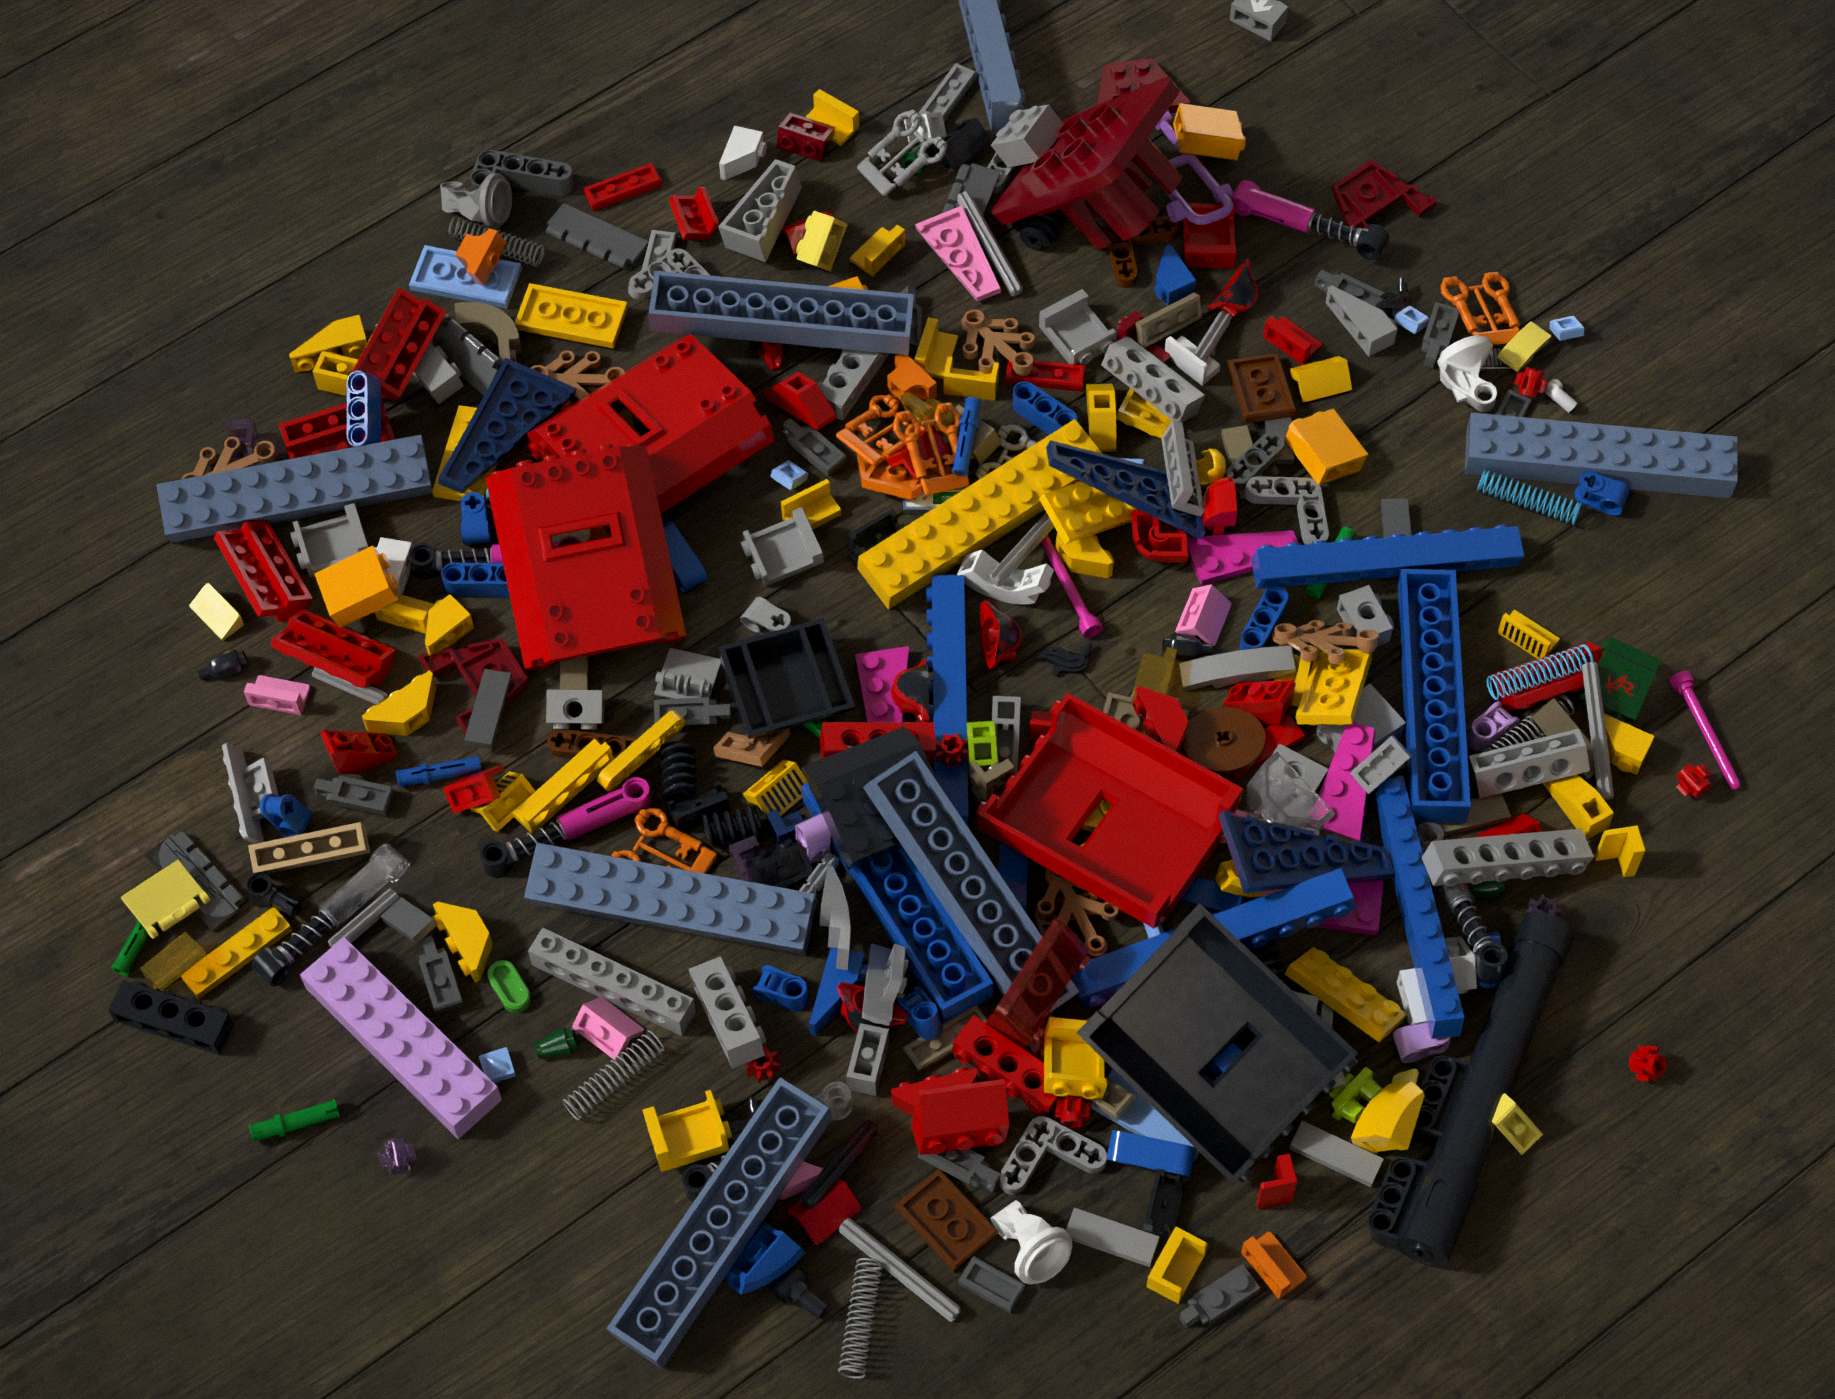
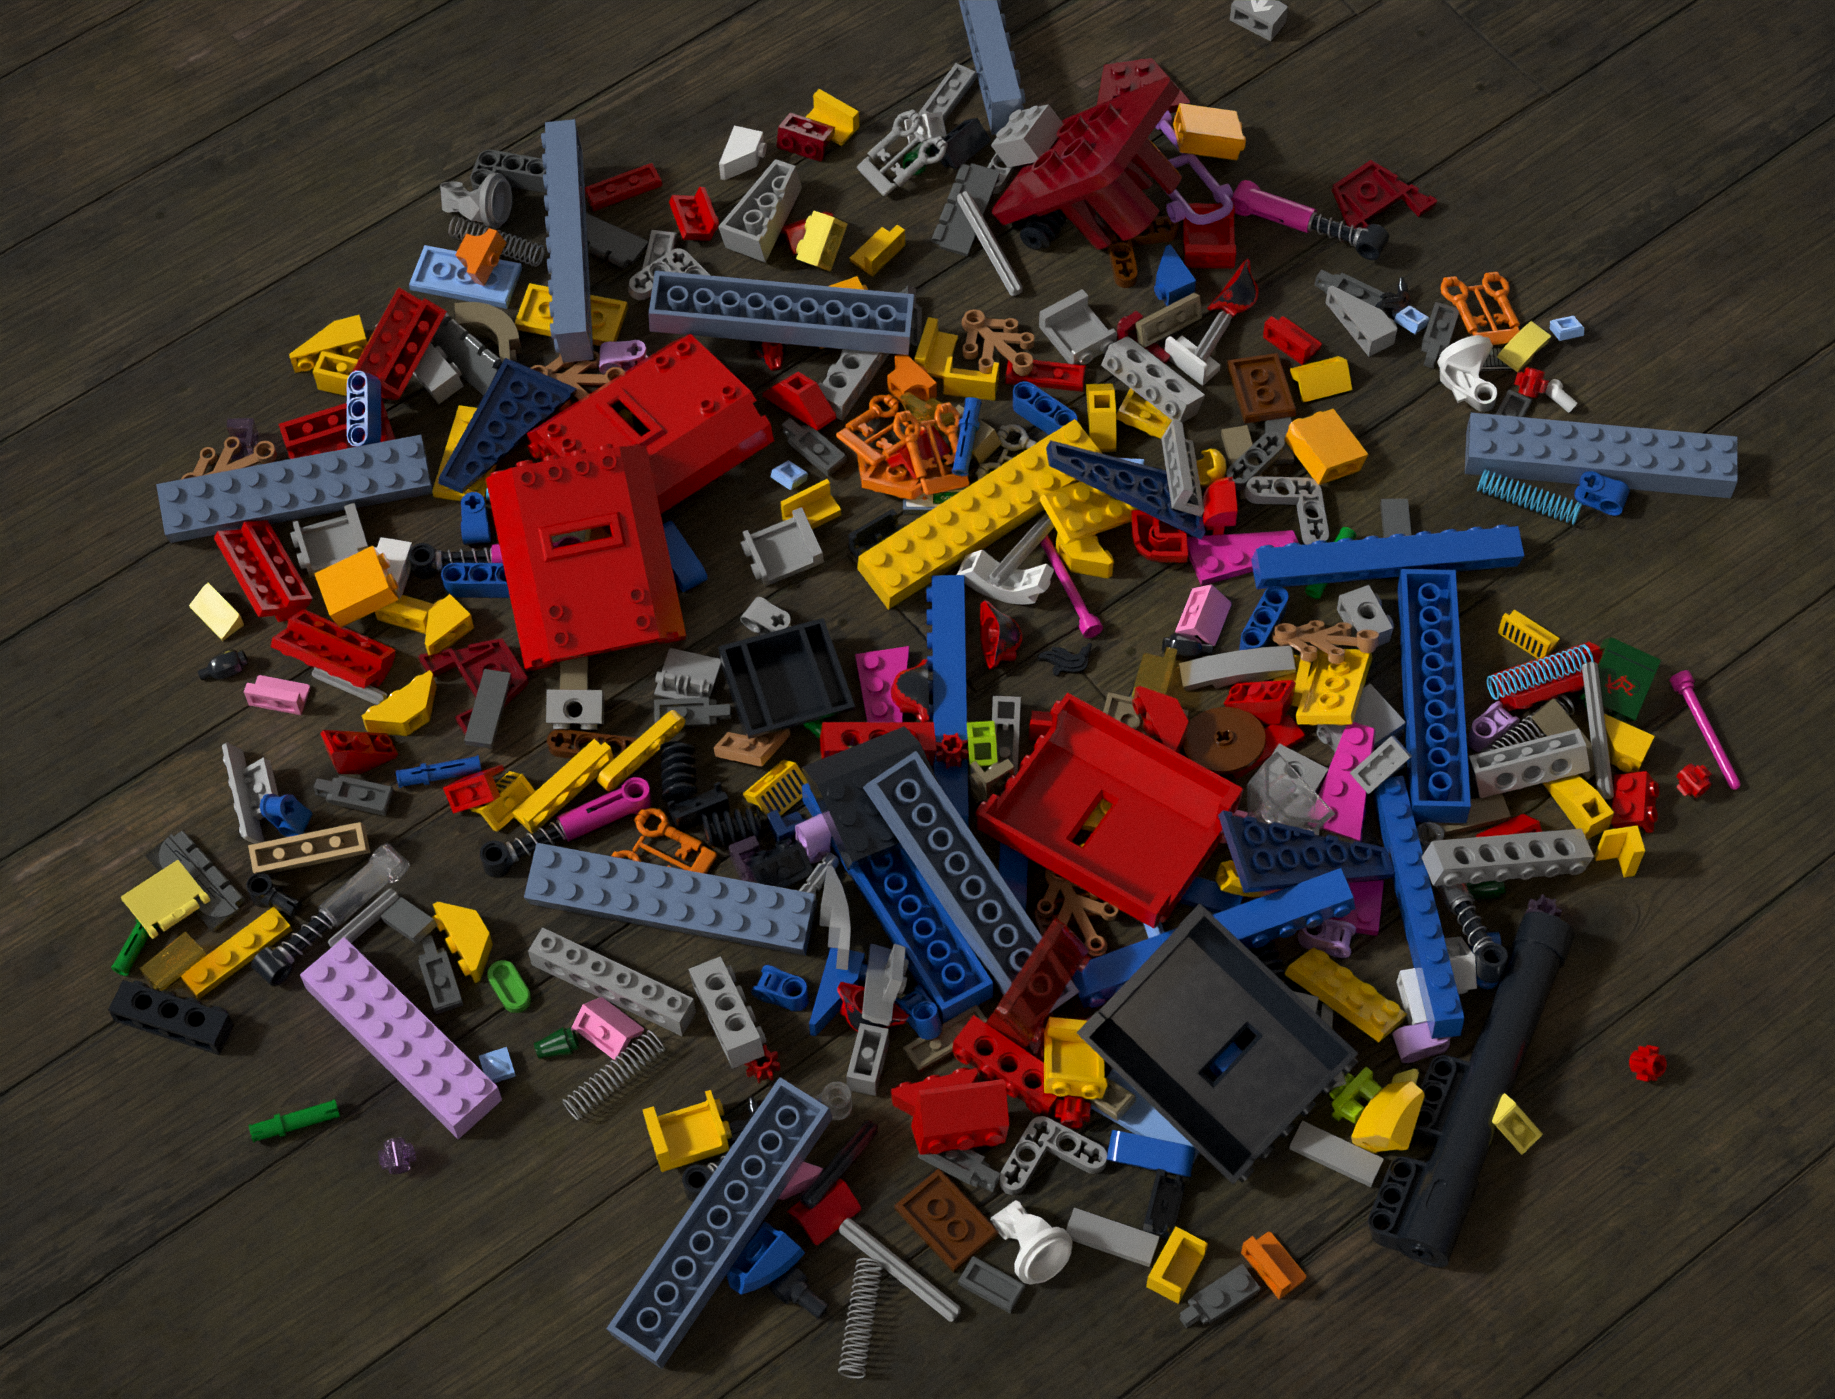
bright pink wing [915,206,1001,302] -> none
red panel [1256,1154,1297,1210] -> none
none -> sand blue brick [541,119,594,363]
none -> lavender piece [599,340,648,375]
none -> lavender piece [1298,919,1356,958]
none -> red bracket [1611,771,1659,833]

